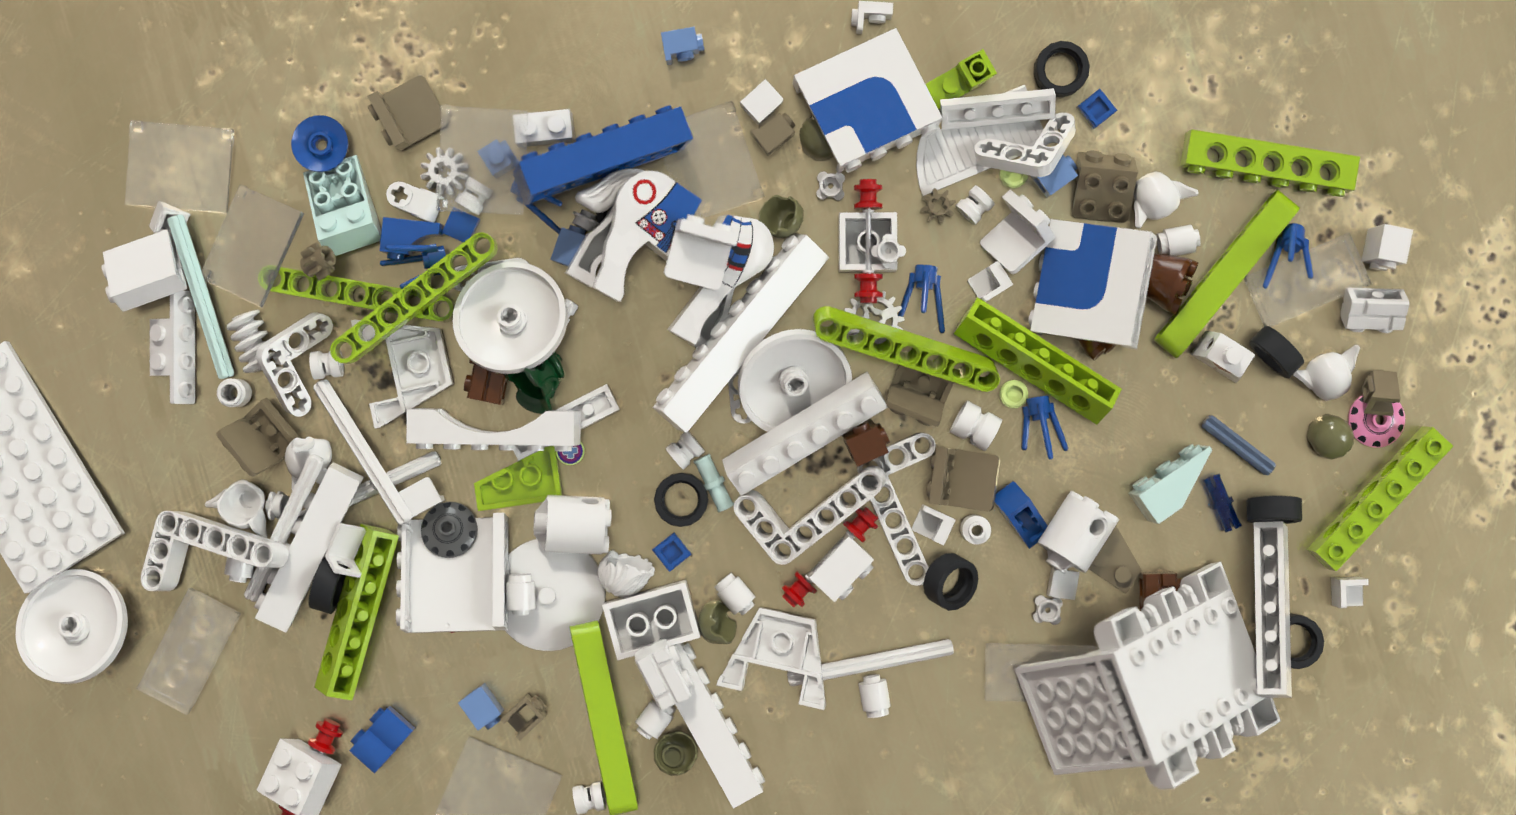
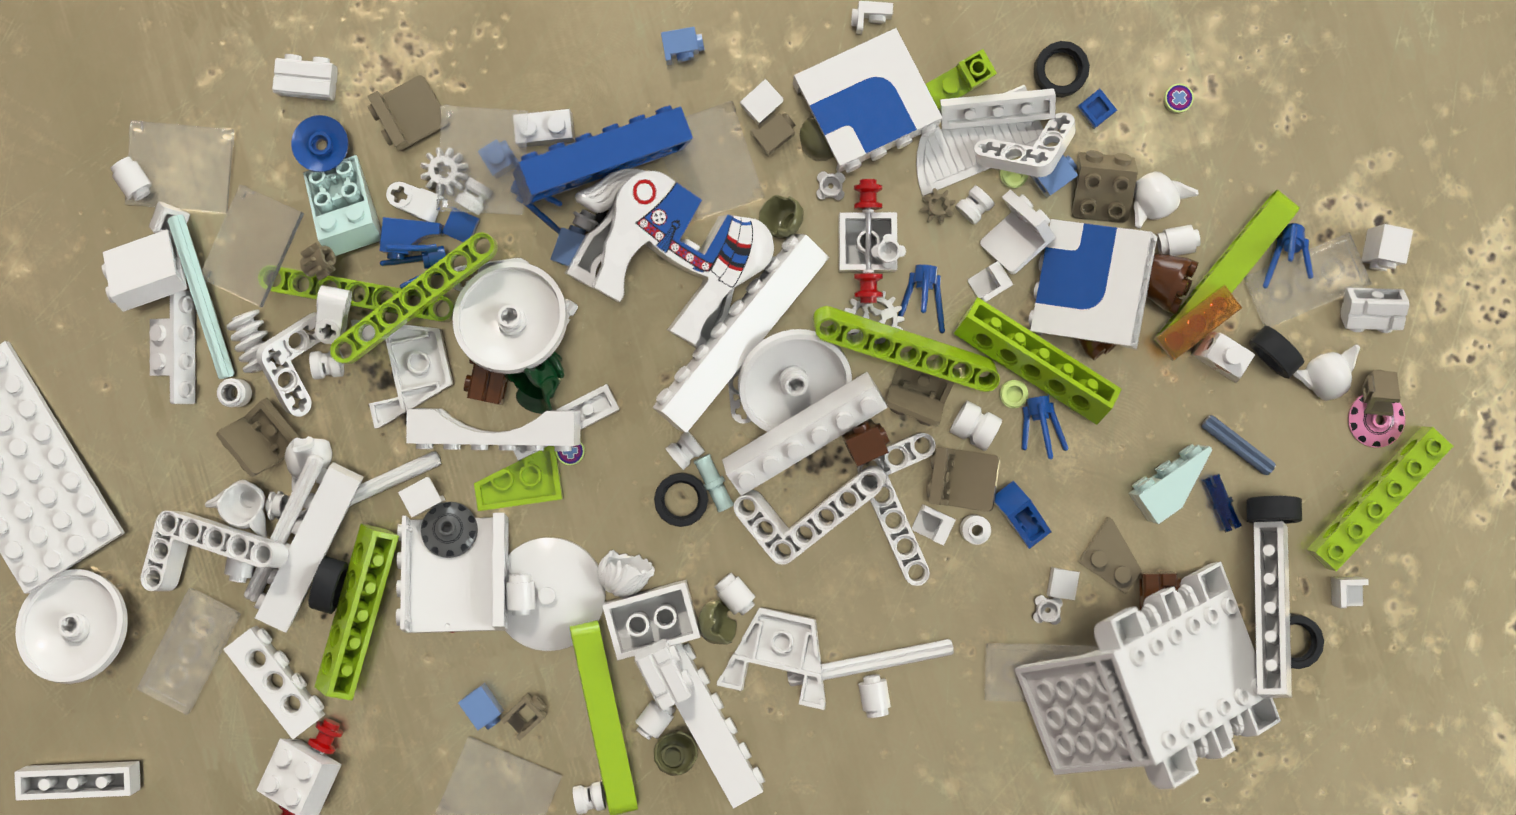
white axle [313,379,413,525] -> none
white bracket [325,523,366,578] -> none
blue brick [349,706,415,774] -> none
white cylinder [533,495,611,554] -> none
blue tile [652,532,692,572] -> none
white bracket [664,215,739,290] -> none
white brick [782,507,879,607] -> none
black tyre [923,553,979,611] -> none
white cylinder [1037,490,1119,573] -> none
lime brick [1180,129,1360,197] -> none
olive hair [1307,414,1355,460] -> none
none -> white brick [14,761,141,800]
none -> white brick [110,157,152,201]
none -> white brick [223,626,326,739]
none -> white brick [272,54,338,101]
none -> white piece [315,285,352,344]
none -> clear orange plate [1155,285,1242,361]
none -> tile [1163,84,1194,113]

